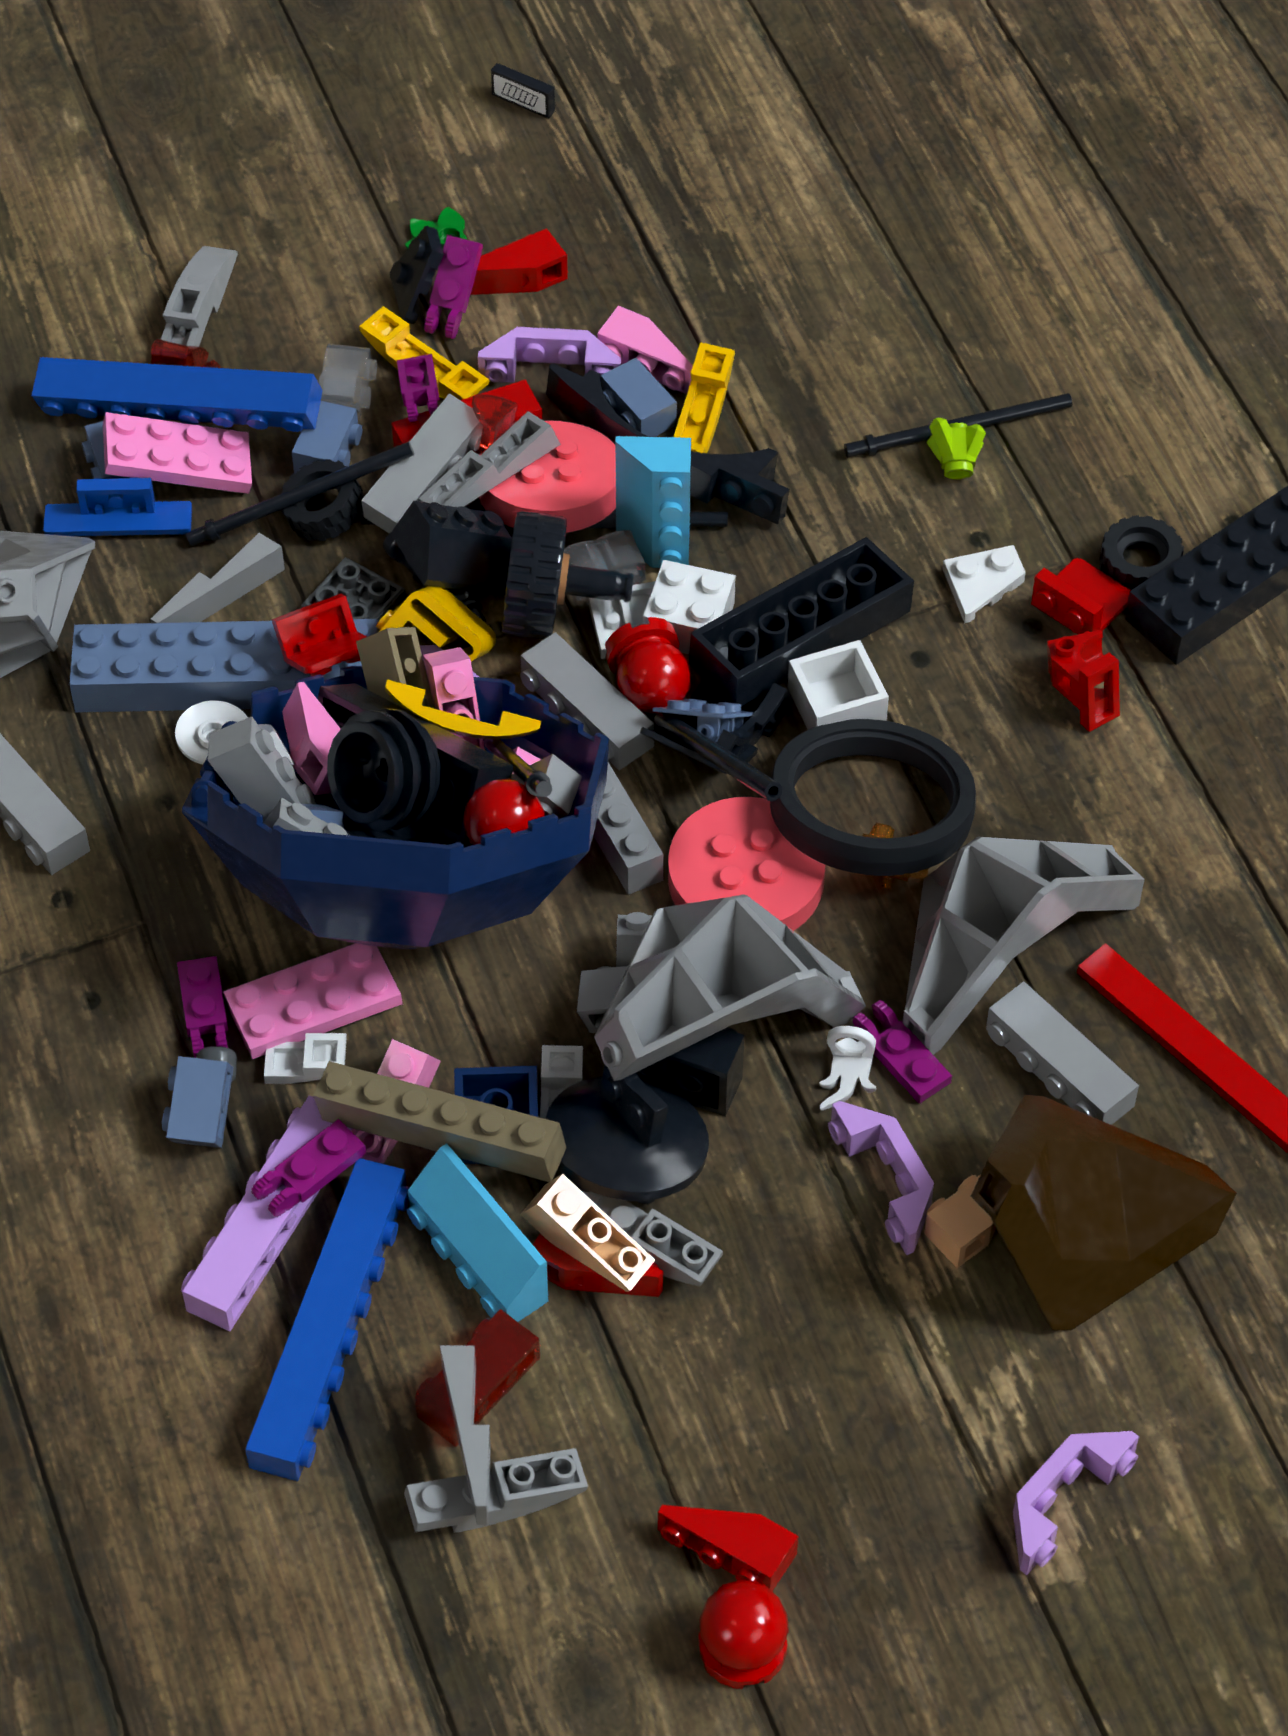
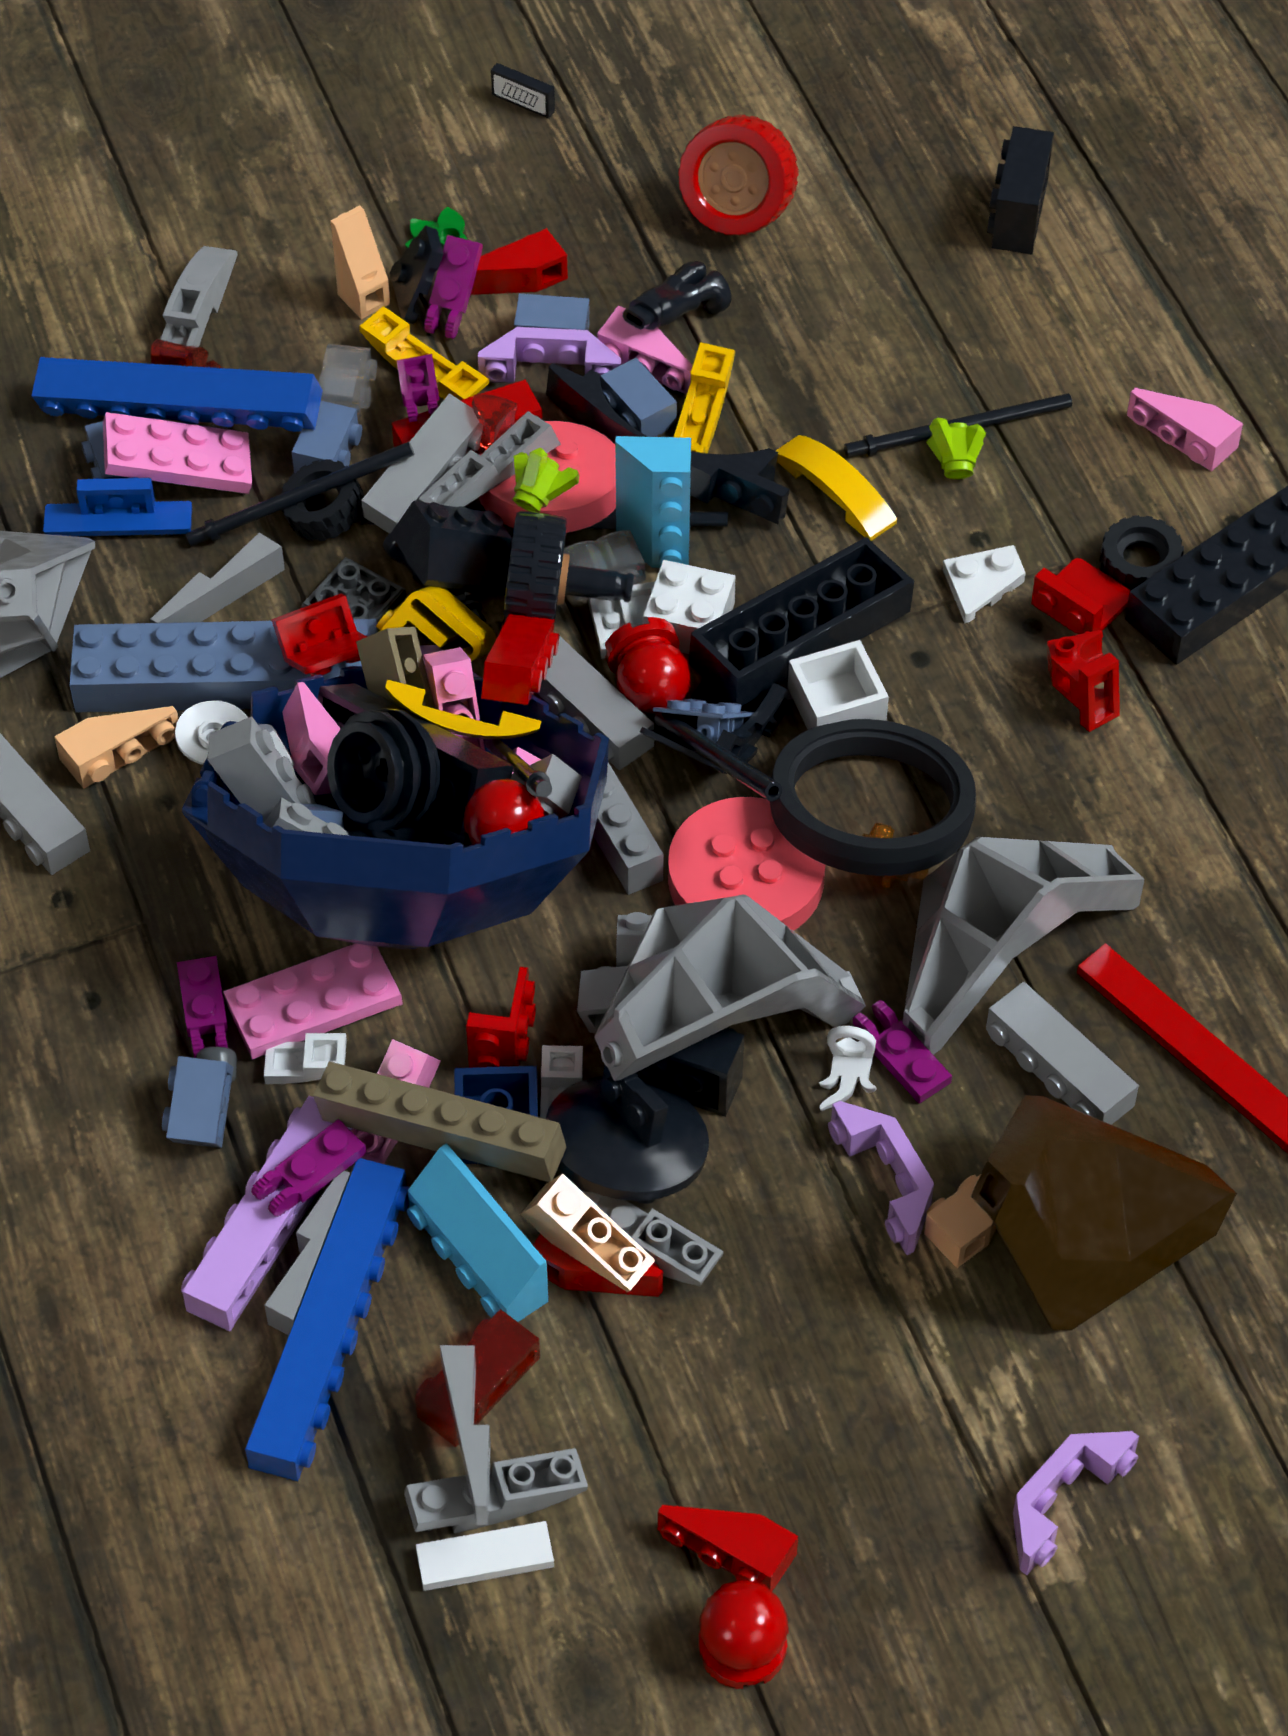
none -> light nougat slope [54,706,178,789]
none -> light grey slope [265,1170,350,1336]
none -> light nougat slope [331,205,390,319]
none -> white tile [416,1521,554,1591]
none -> red bracket [466,966,536,1068]
none -> red brick [481,613,560,705]
none -> lime rock [513,448,579,513]
none -> sand blue brick [514,294,590,331]
none -> black piece [623,261,731,330]
none -> red wheel [678,114,799,236]
none -> yellow slope [776,435,897,541]
none -> black brick [987,126,1054,255]
none -> bright pink slope [1127,388,1243,472]

